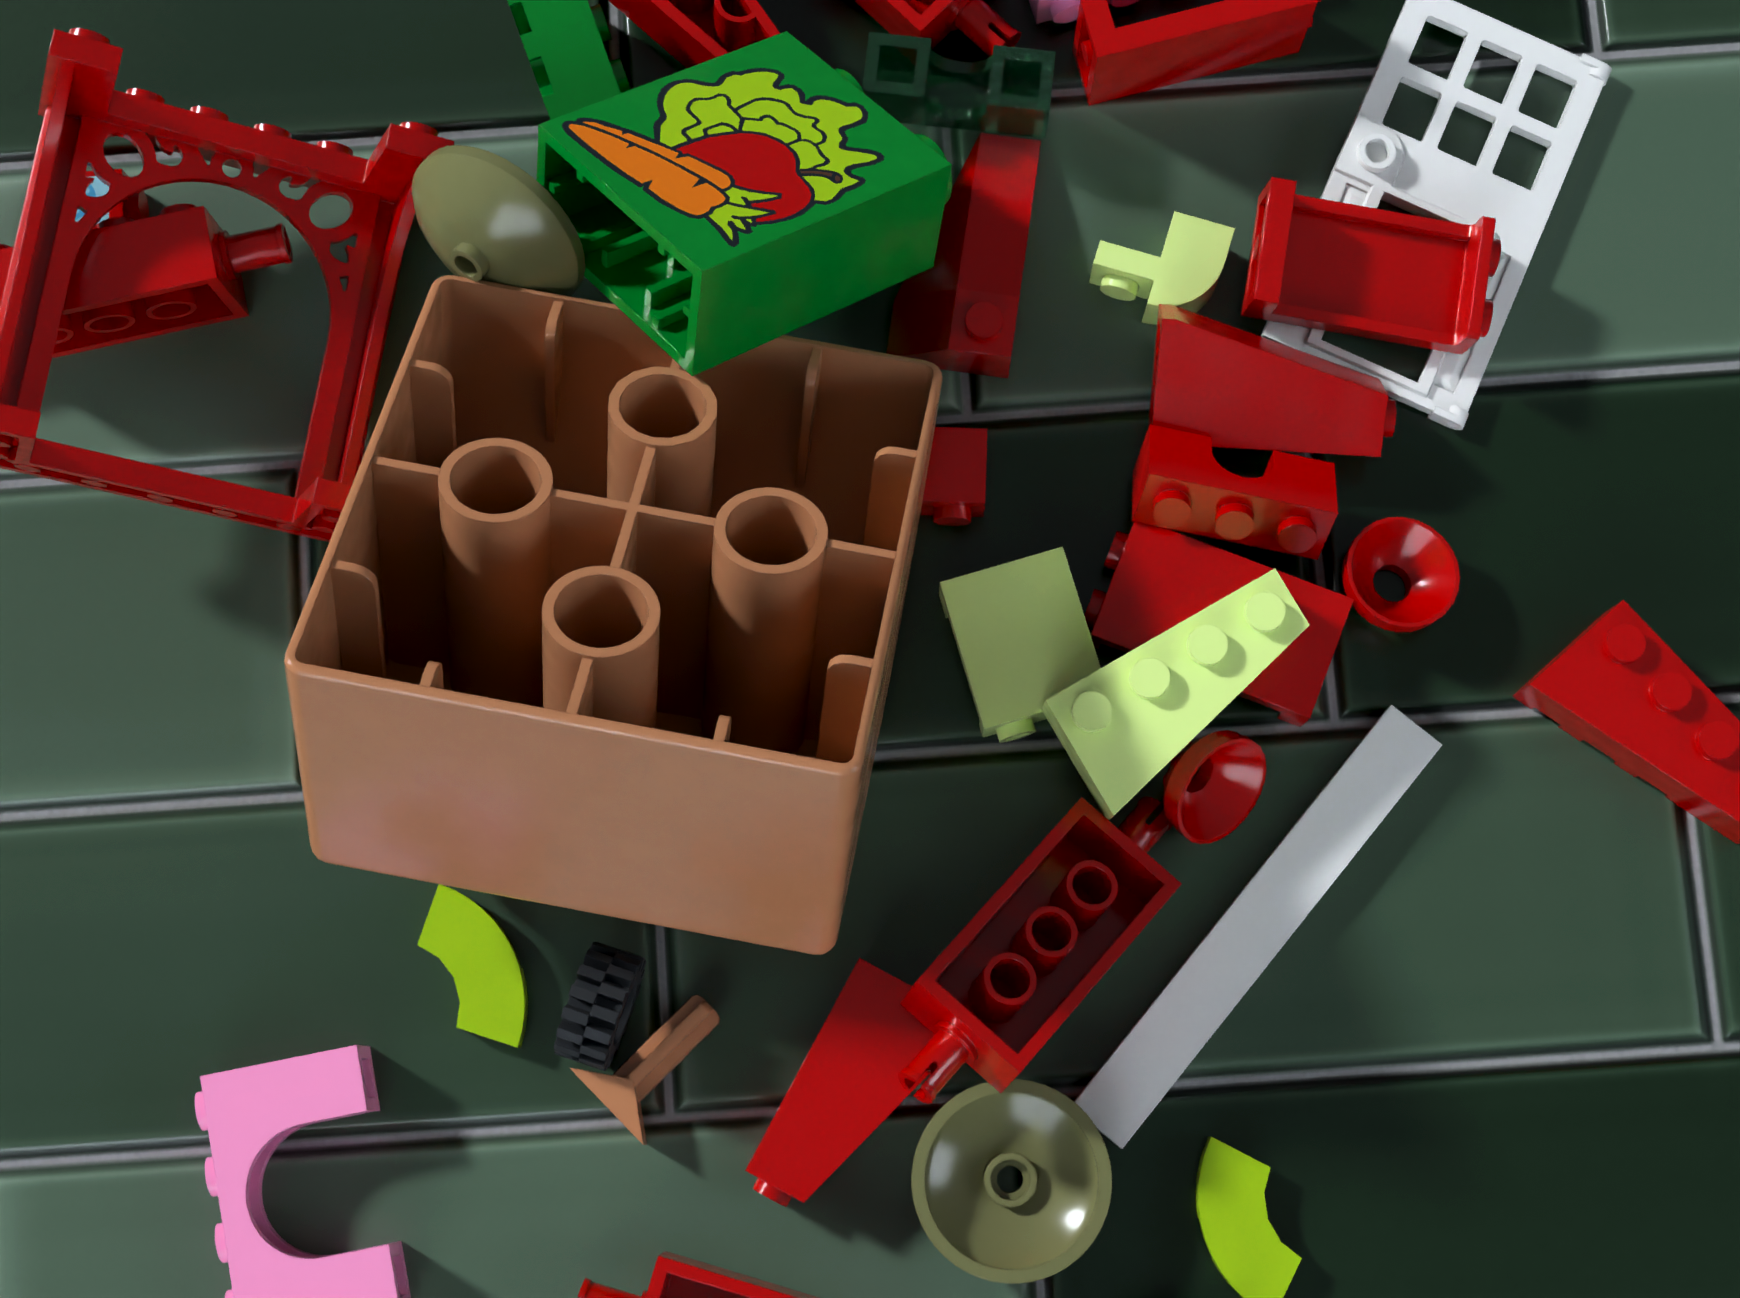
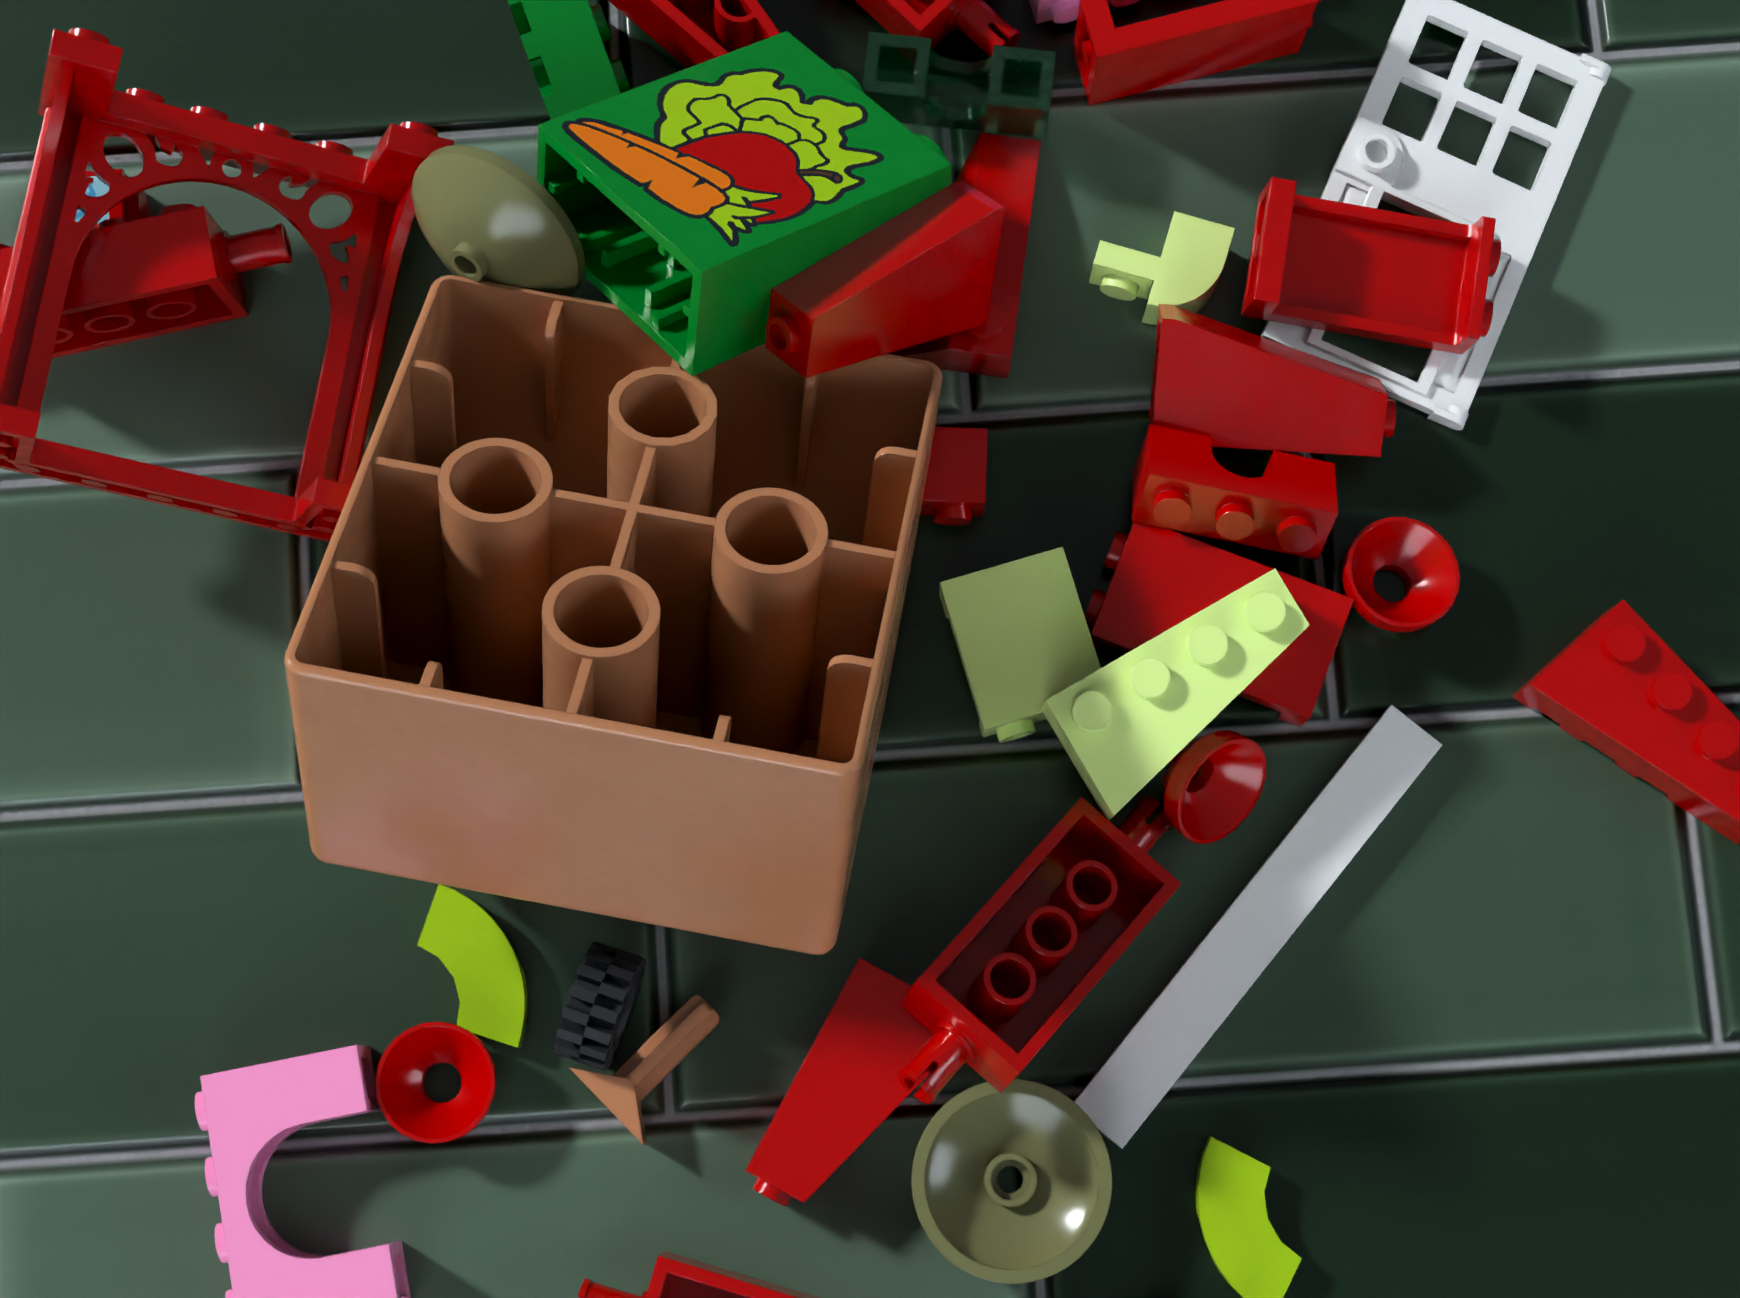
none -> red piece [375,1021,497,1144]
none -> red slope [765,181,1006,378]

